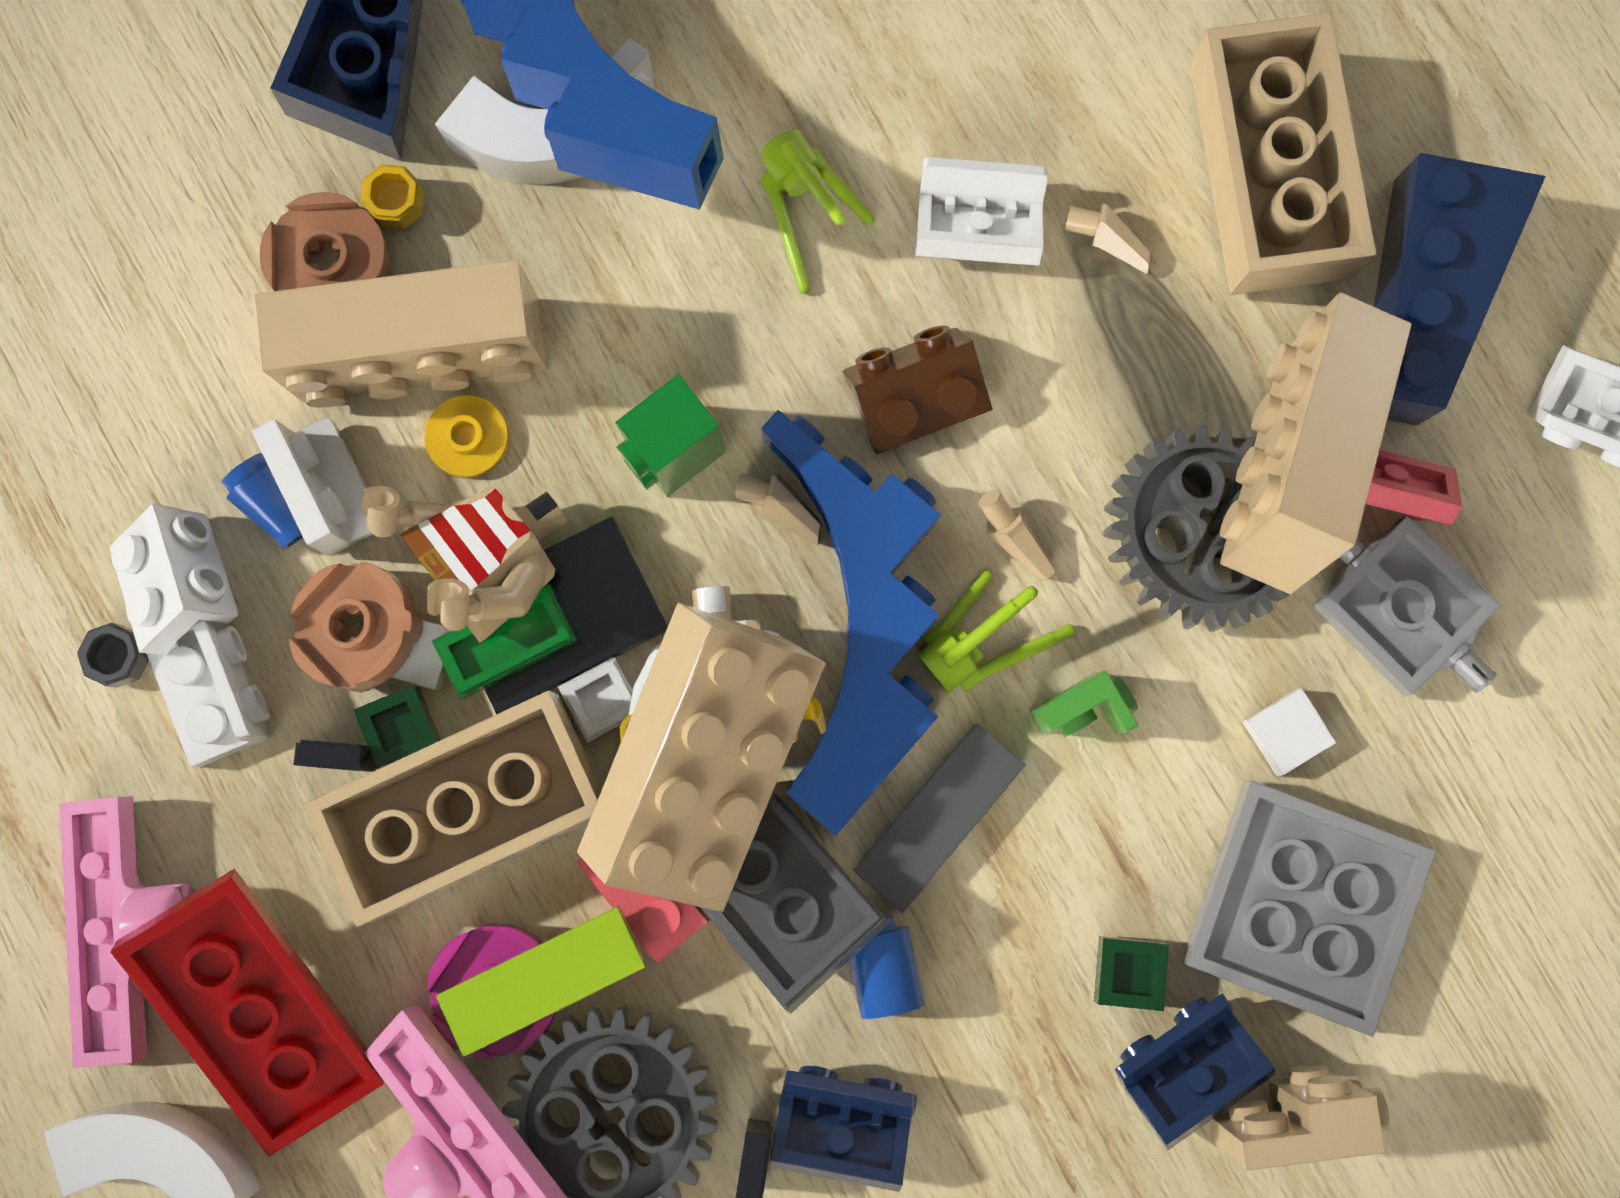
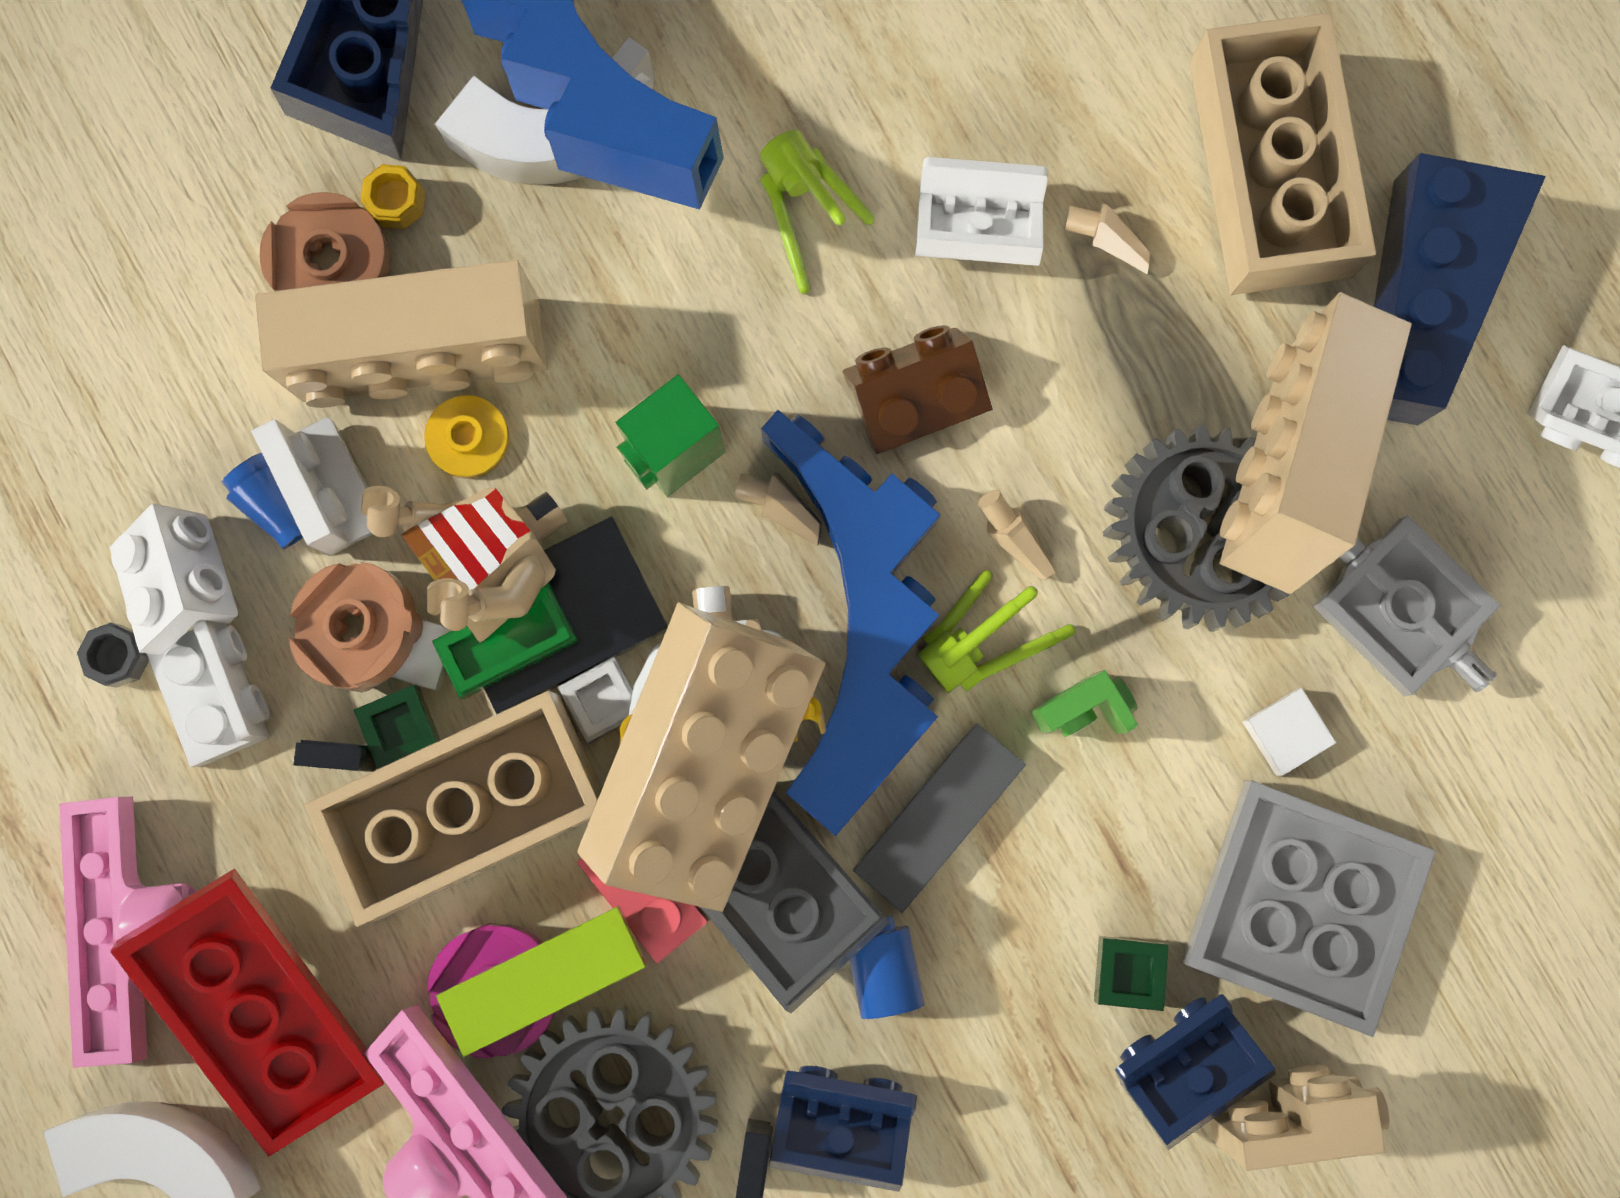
coral plate [1366,450,1462,526] -> none

